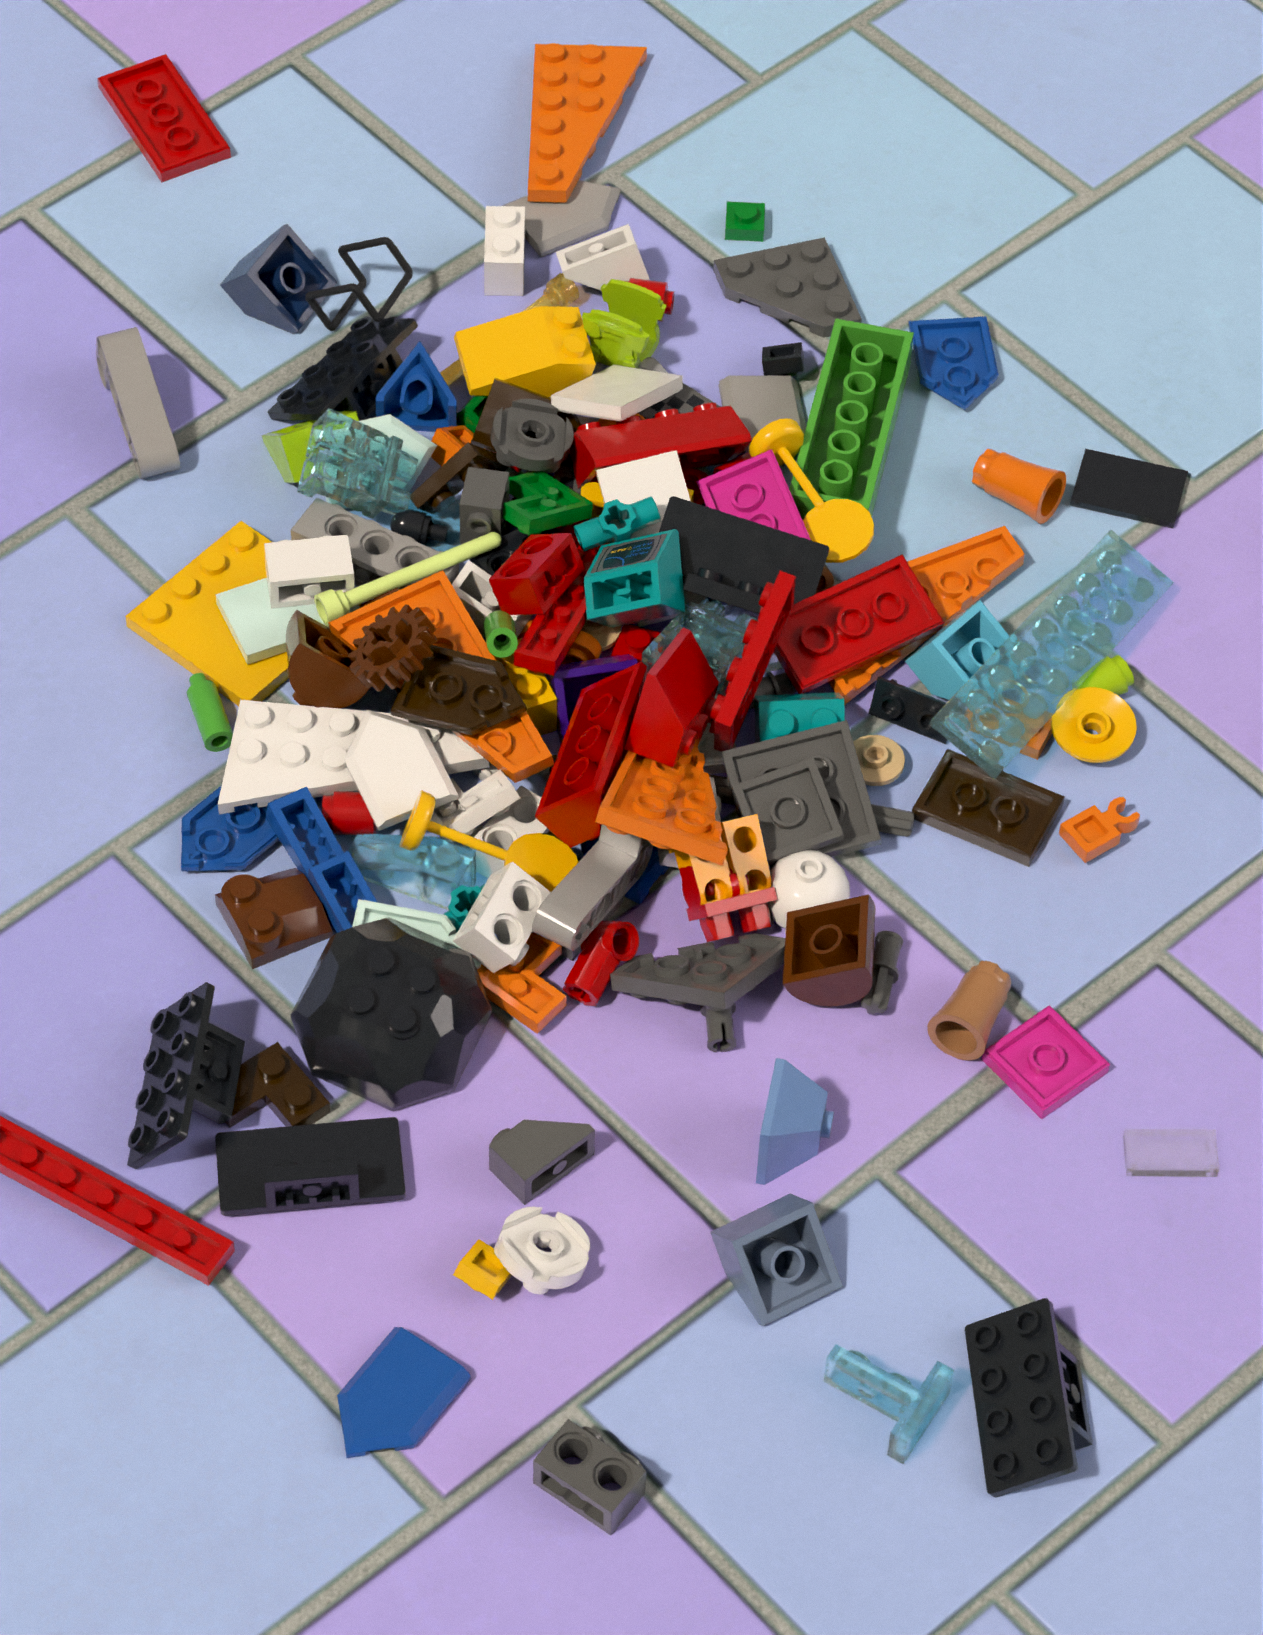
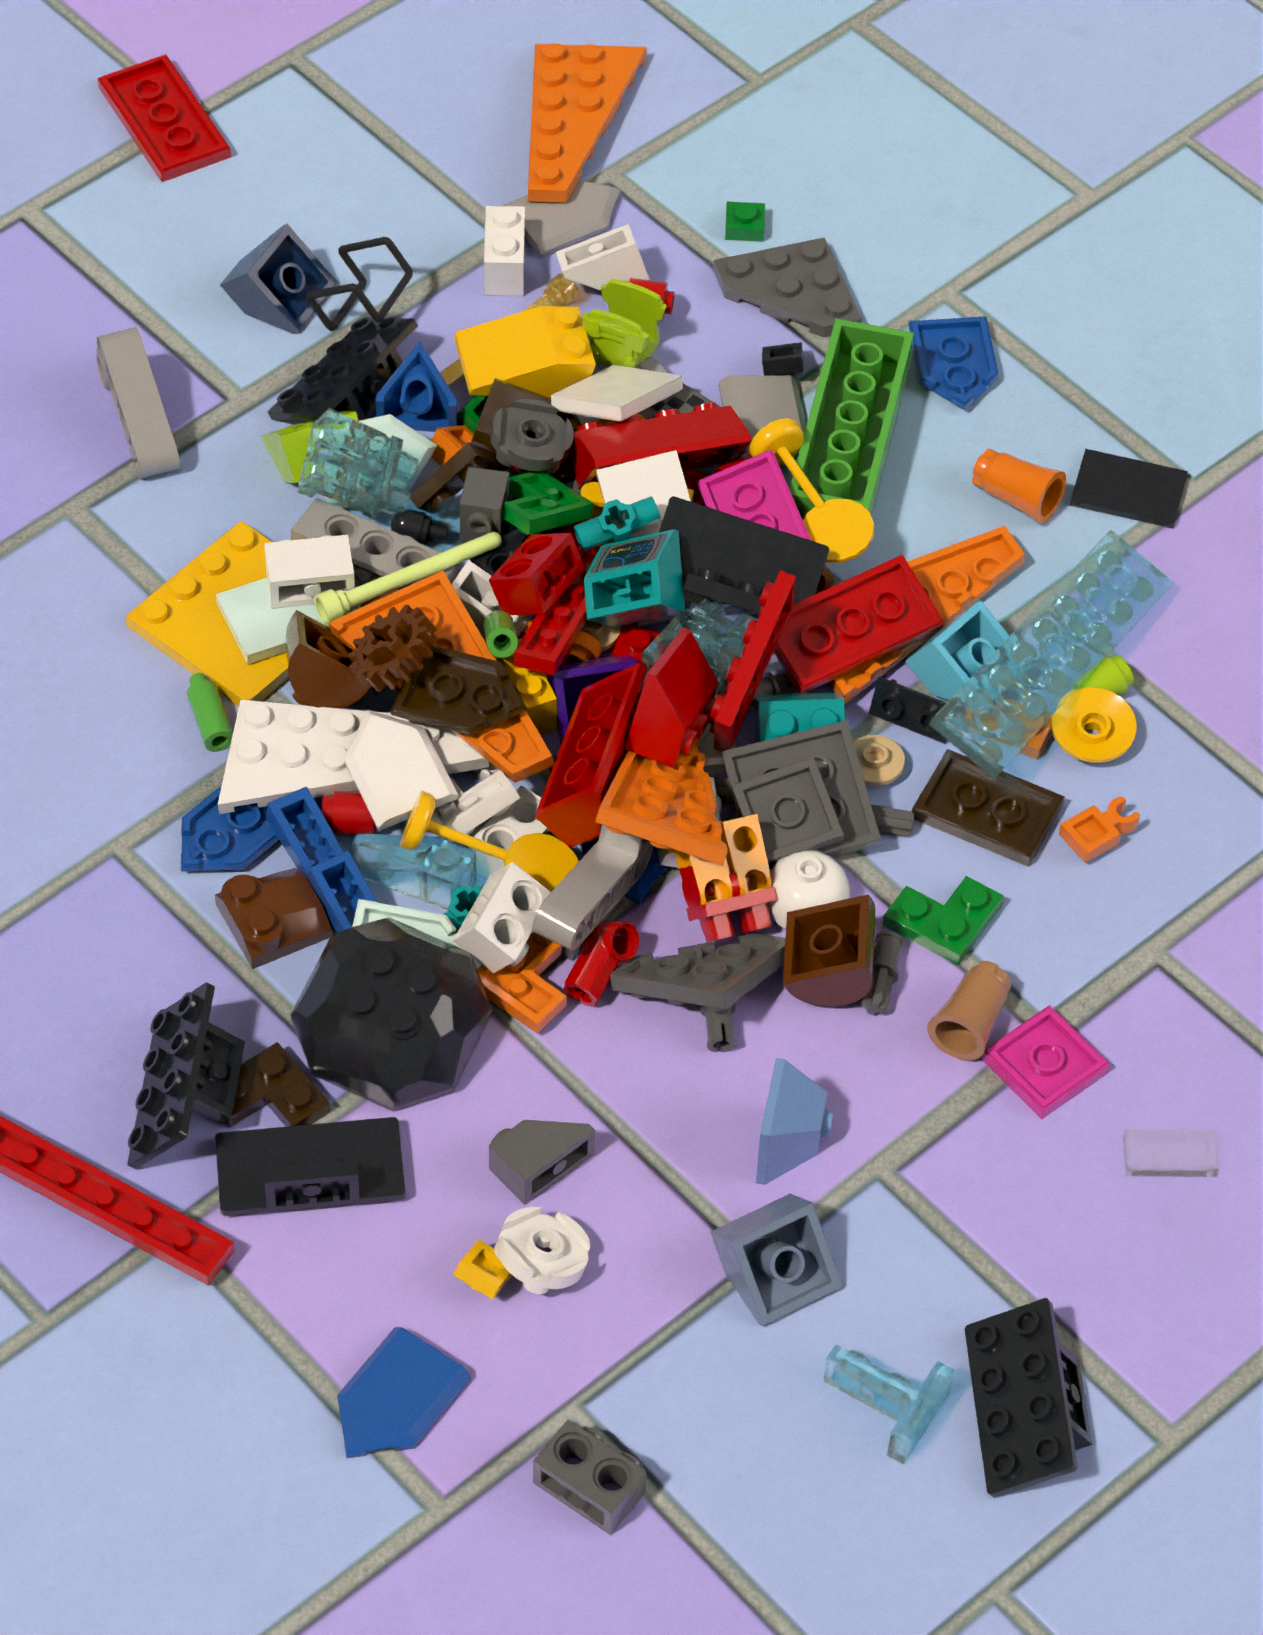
none -> green plate [883,876,1004,965]

